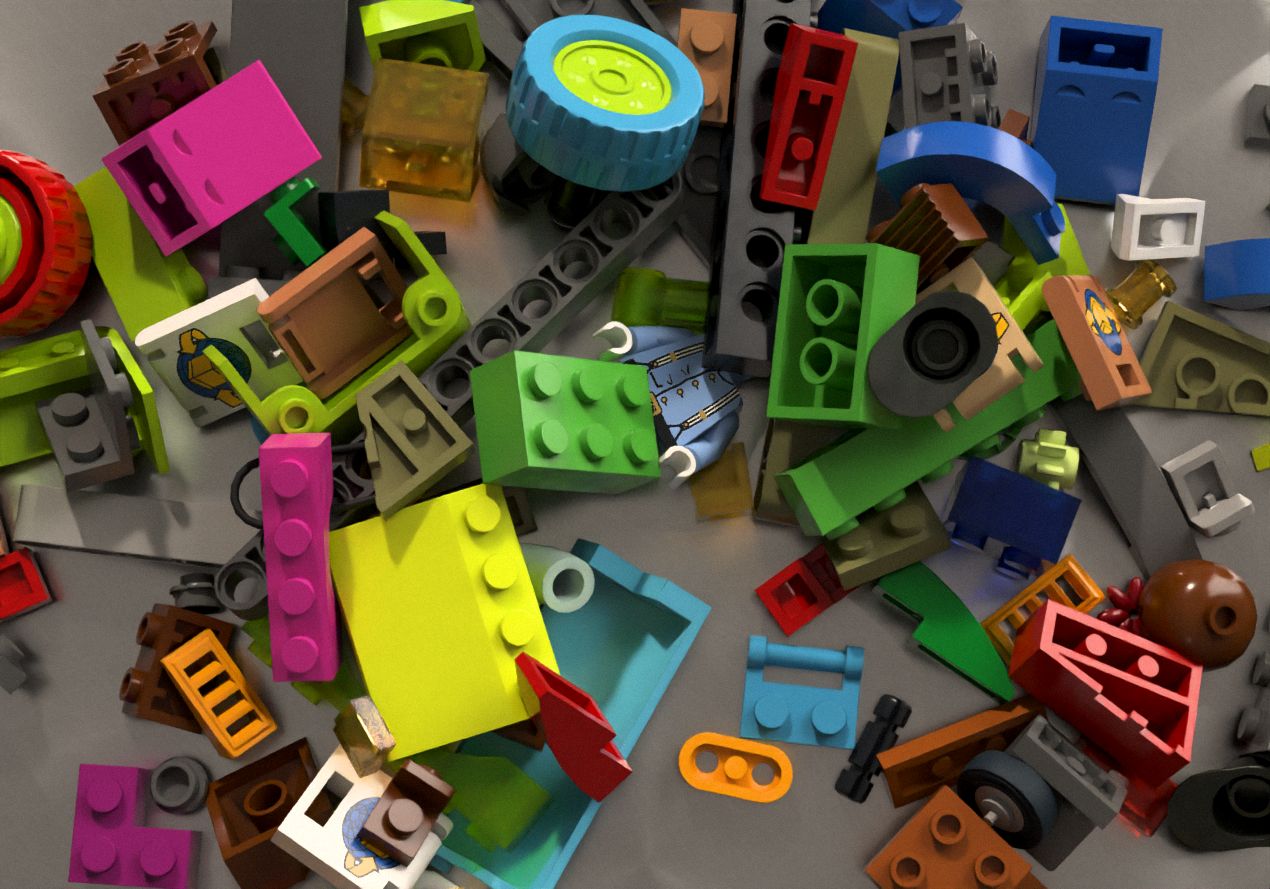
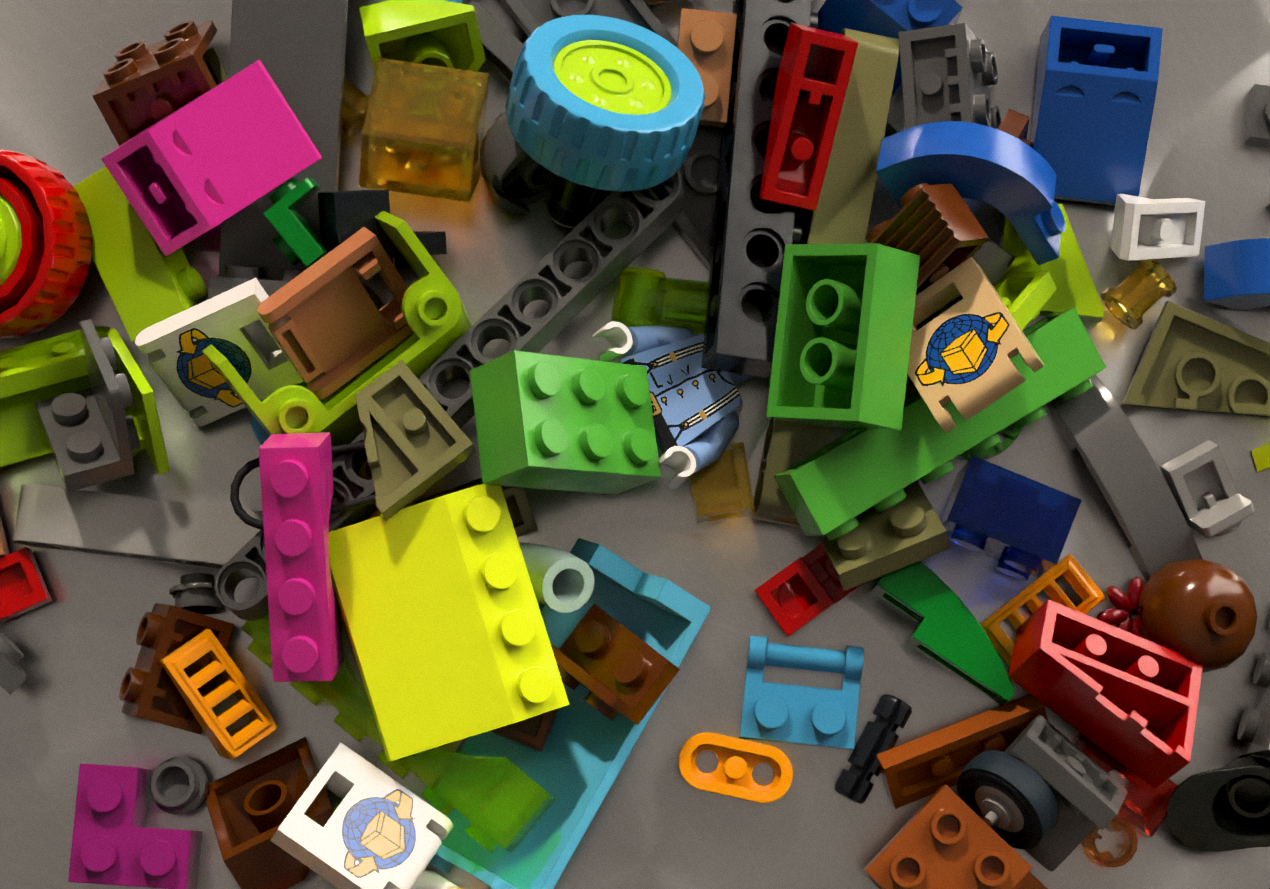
clear yellow tile [332,695,396,778] -> none
reddish brown bracket [357,759,456,868] -> none
red slope [514,652,633,803] -> none
pearl dark grey piece [867,290,998,418] -> none
yellowish green gear [1014,427,1079,500] -> none
nougat container [1042,275,1153,410] -> none
none -> reddish brown bracket [551,604,680,725]
none -> clear orange bush [1081,816,1138,868]

